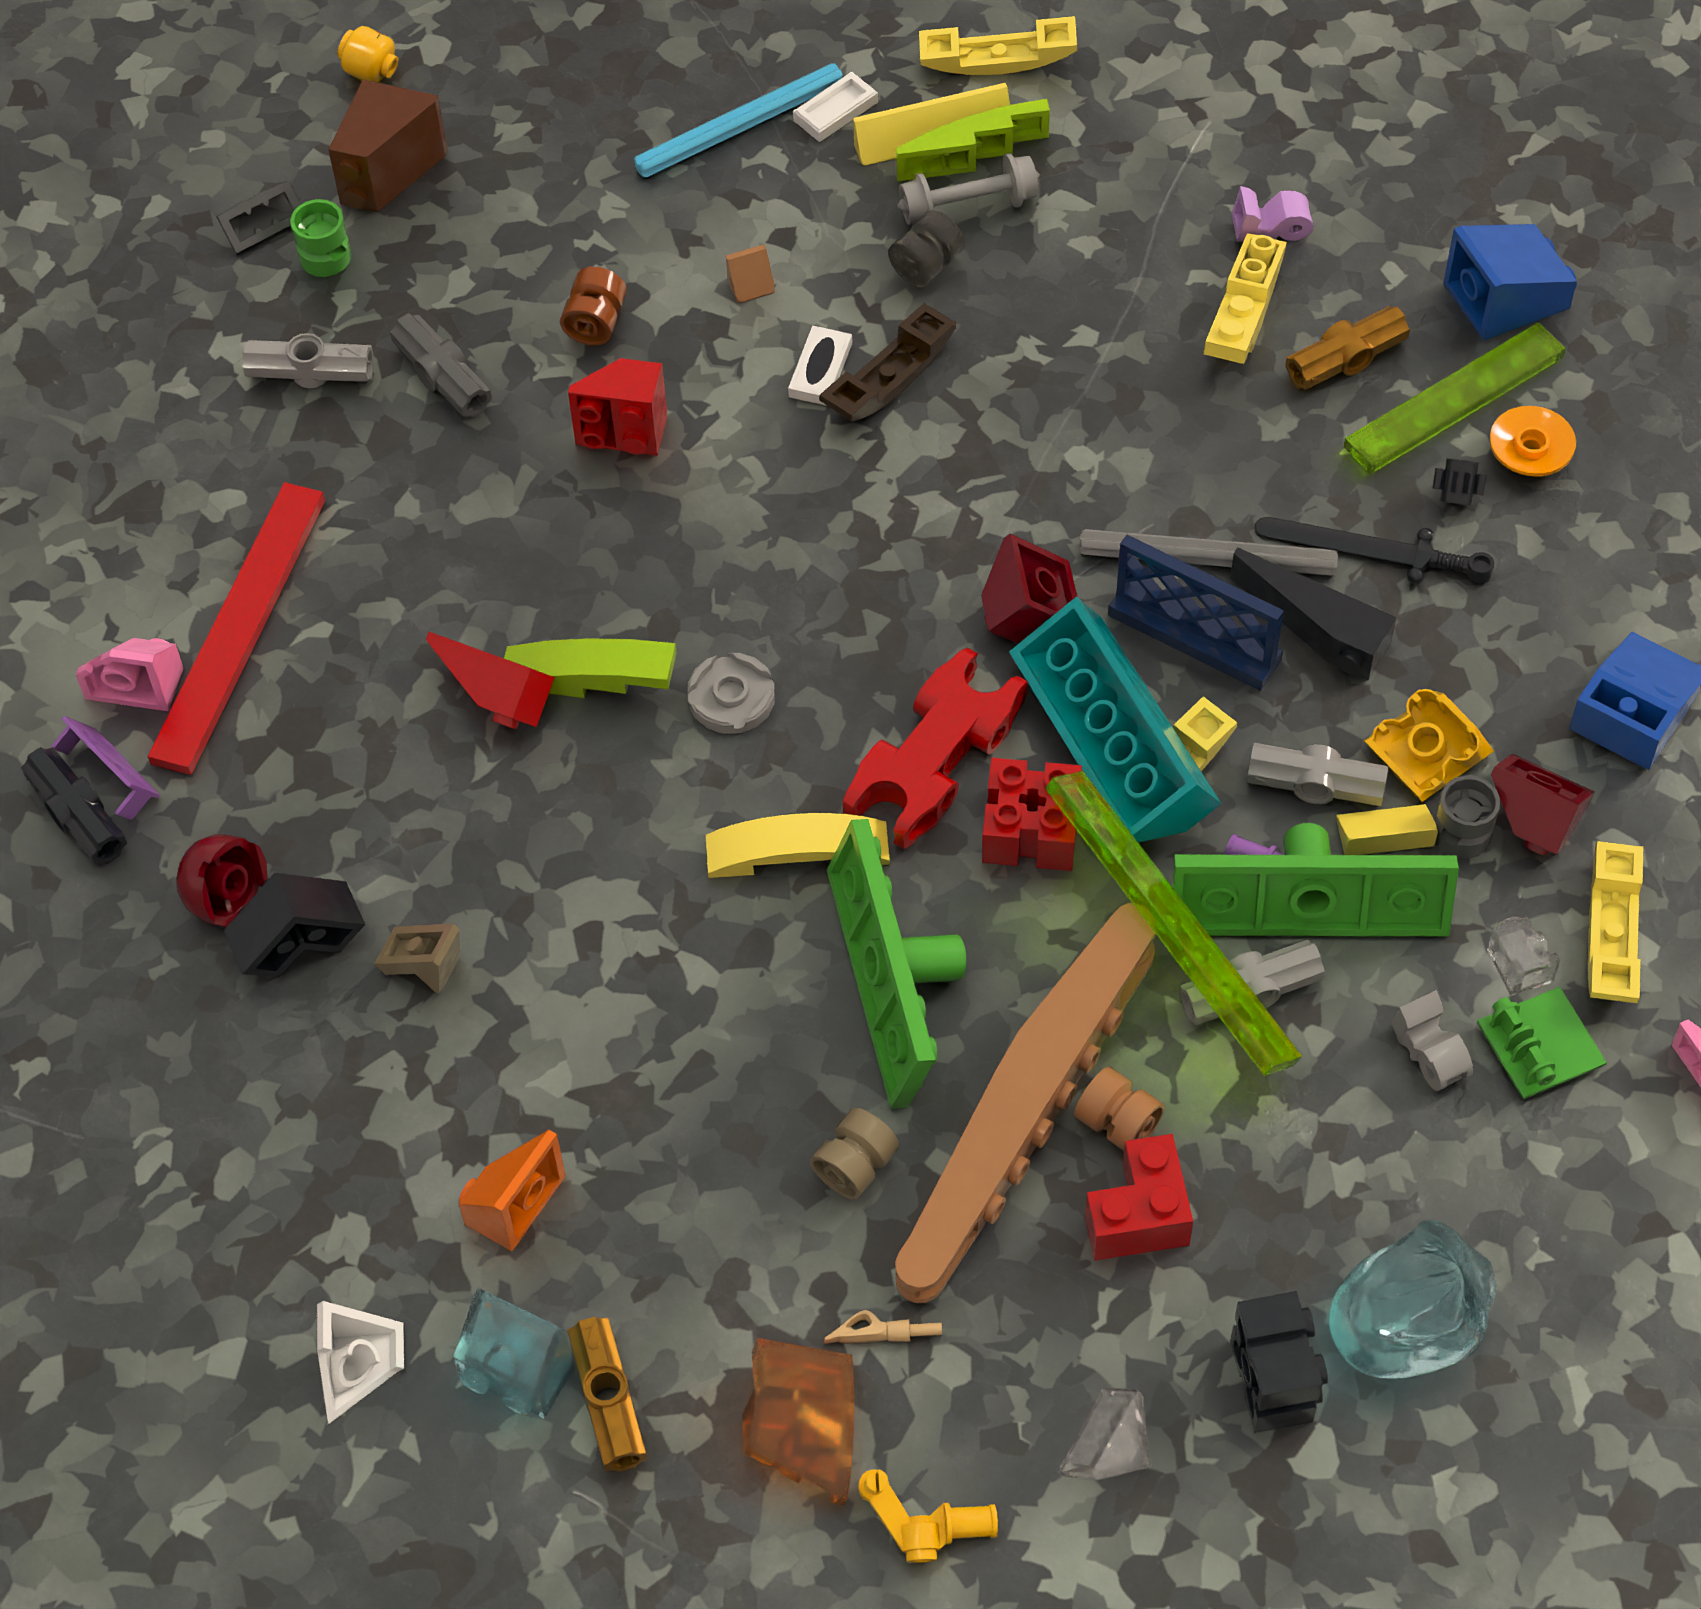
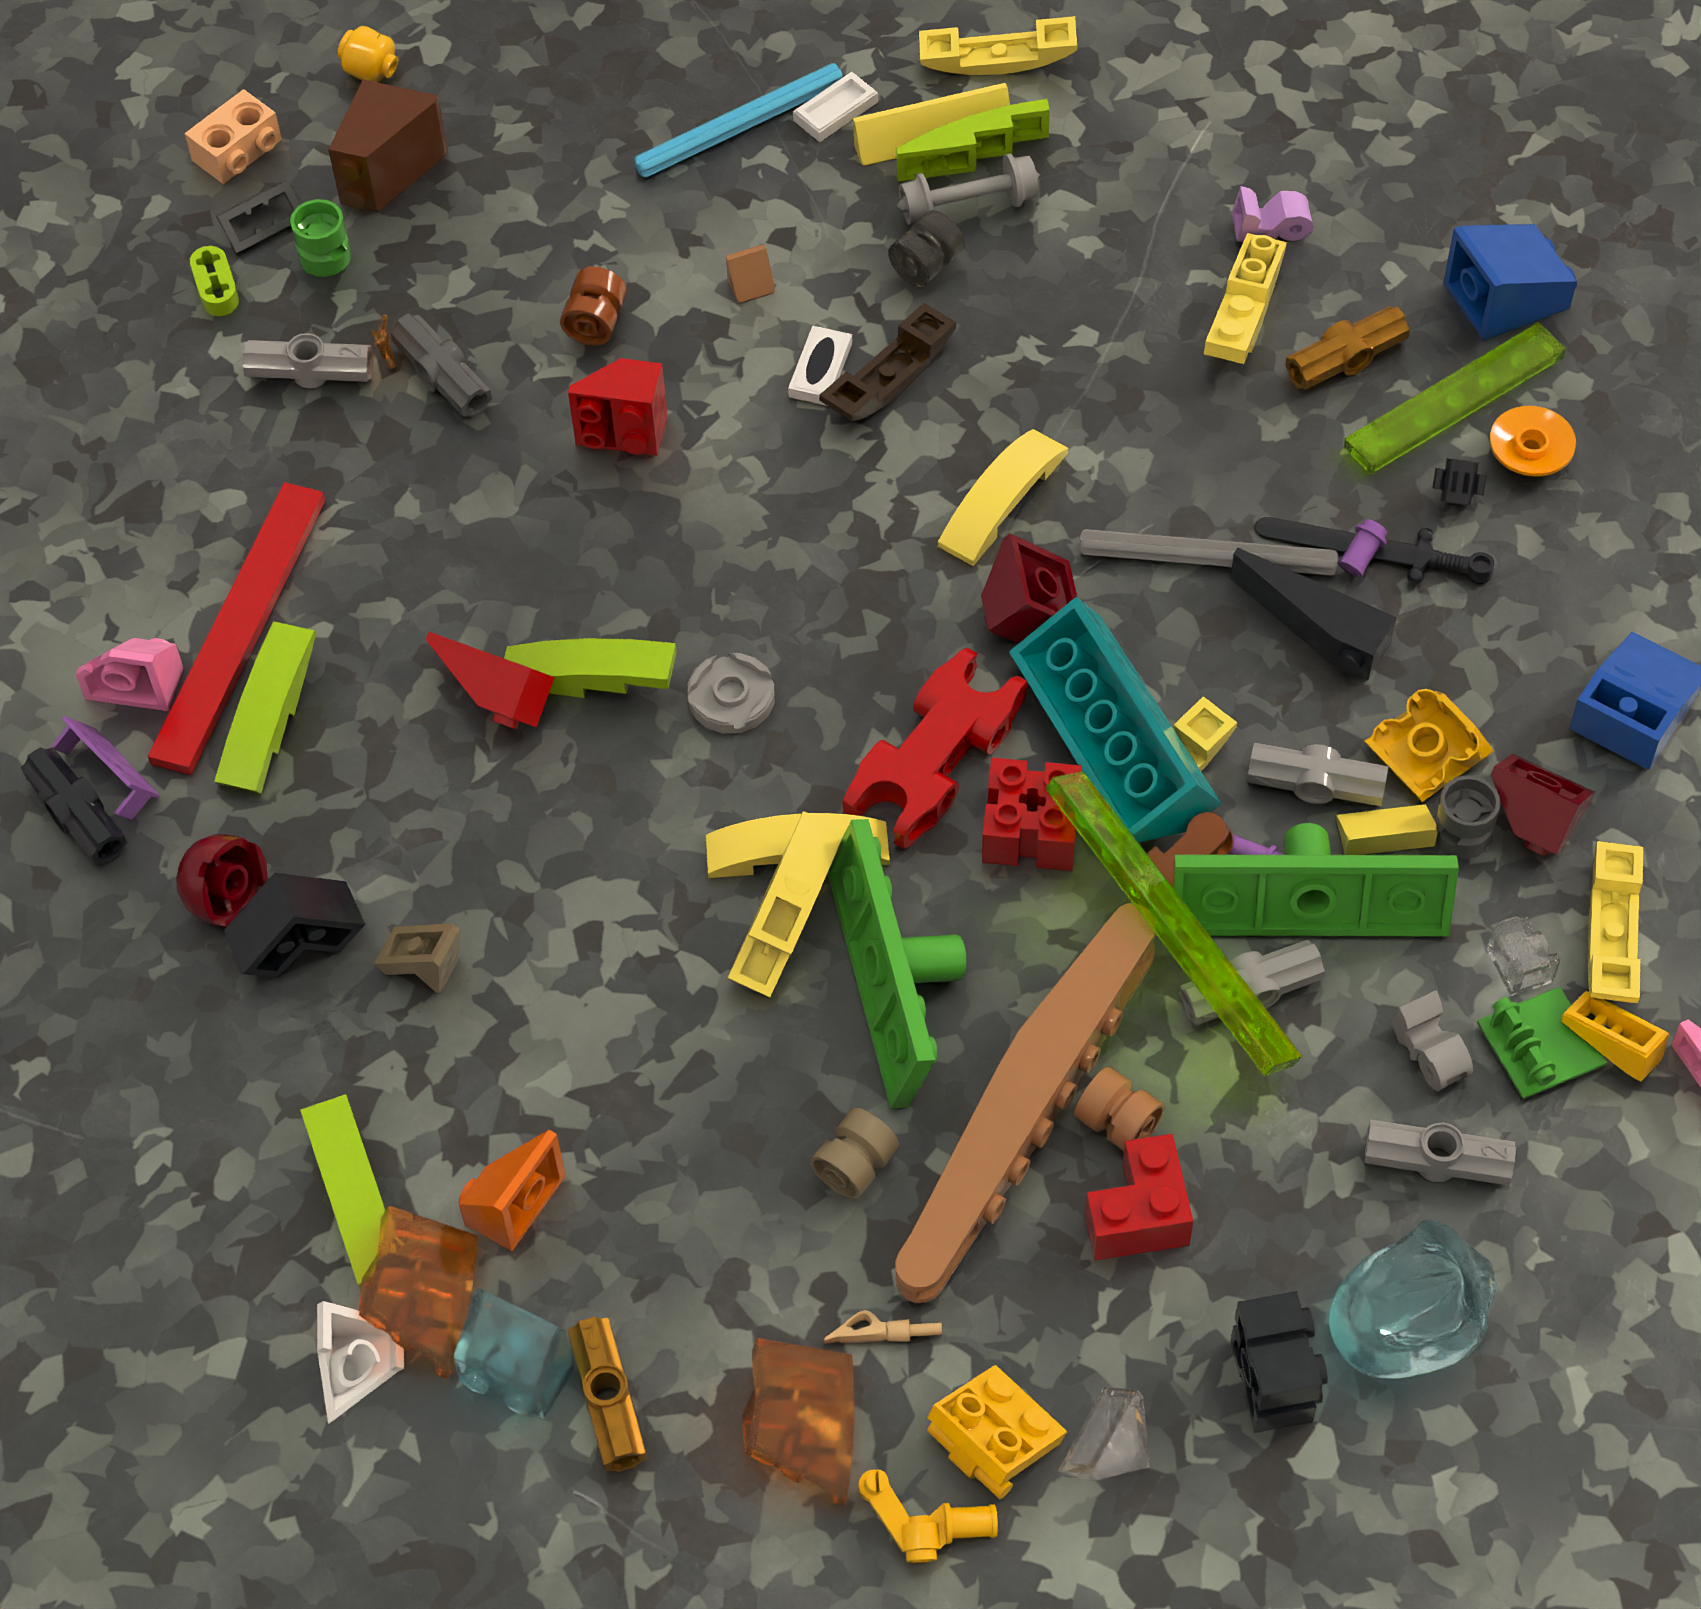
dark blue fence [1108,535,1284,691] -> none
none -> light nougat brick [184,89,282,184]
none -> lime beam [190,246,239,316]
none -> lime slope [214,621,317,794]
none -> lime slope [300,1094,406,1290]
none -> clear orange slope [358,1206,478,1379]
none -> clear orange piece [372,315,397,369]
none -> light yellow slope [727,811,845,998]
none -> yellow plate [927,1365,1067,1500]
none -> light yellow slope [938,429,1068,566]
none -> dark orange leg [1142,812,1234,889]
none -> medium lavender pin [1338,519,1387,577]
none -> light grey piece [1364,1119,1516,1186]
none -> yellow slope [1561,991,1669,1082]

